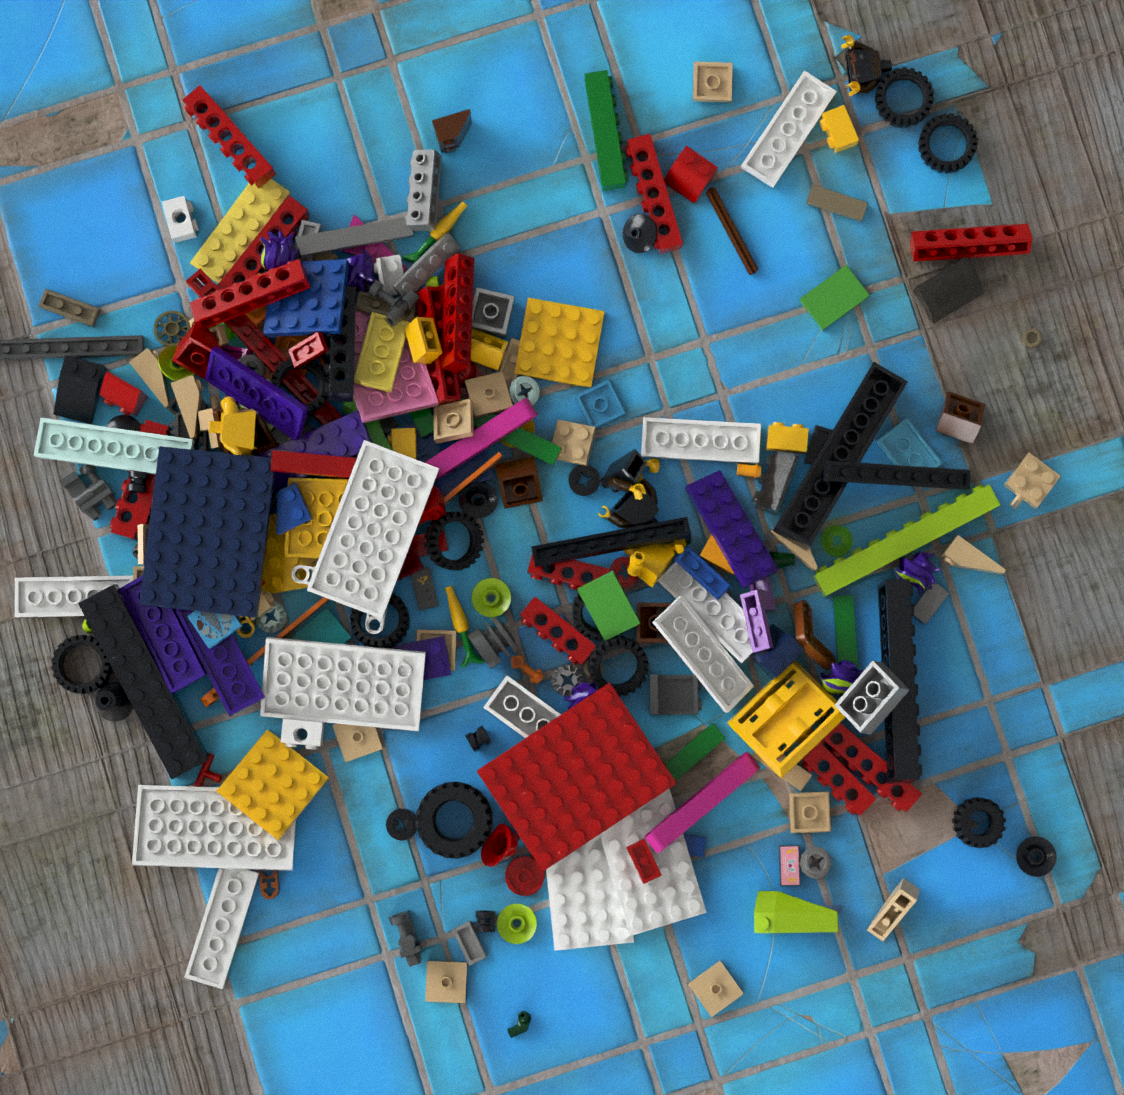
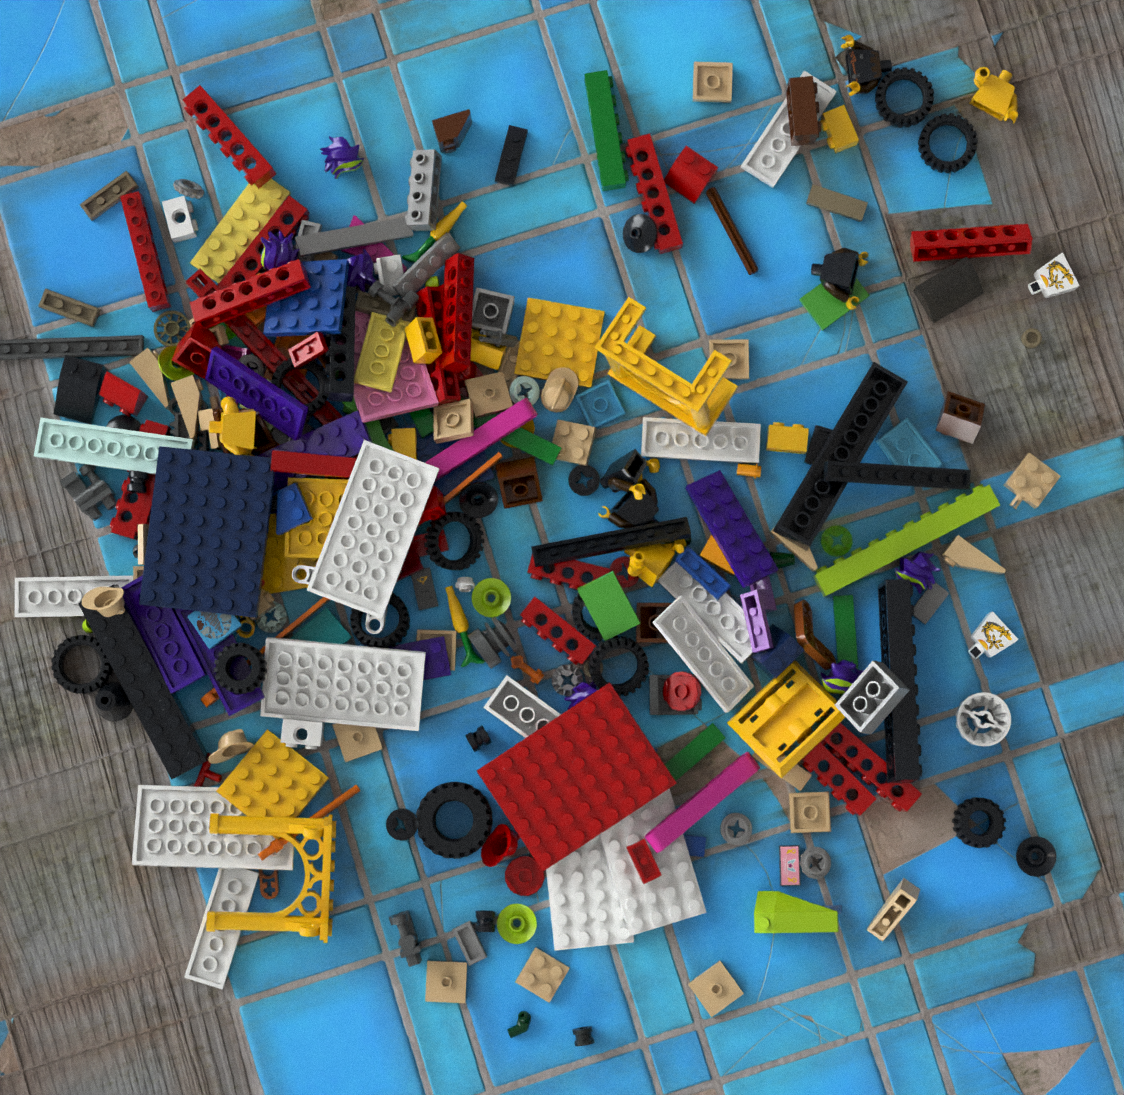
clear smoke slope [752,450,799,515] -> none
none -> dark tan tile [79,171,139,221]
none -> tan piece [82,587,125,617]
none -> red brick [120,191,171,312]
none -> light grey gear [173,179,204,199]
none -> yellow arch [206,813,336,943]
none -> tan piece [208,729,254,764]
none -> black tyre [214,642,267,694]
none -> orange bar [258,785,360,861]
none -> dark purple hair [320,136,364,179]
none -> white plate [455,577,475,592]
none -> dark grey axle [479,329,518,347]
none -> black plate [495,125,528,187]
none -> tan plate [515,947,570,1003]
none -> tan piece [541,367,578,413]
none -> pearl dark grey wheel [572,1026,595,1046]
none -> yellow arch [595,297,738,436]
none -> red tile [663,671,701,711]
none -> tan plate [709,339,749,380]
none -> light grey gear [720,813,752,845]
none -> reddish brown brick [786,76,821,146]
none -> black torso [811,247,869,310]
none -> white gear [955,692,1011,746]
none -> white torso [968,611,1018,659]
none -> yellow torso [969,67,1018,124]
none -> white torso [1028,253,1079,298]

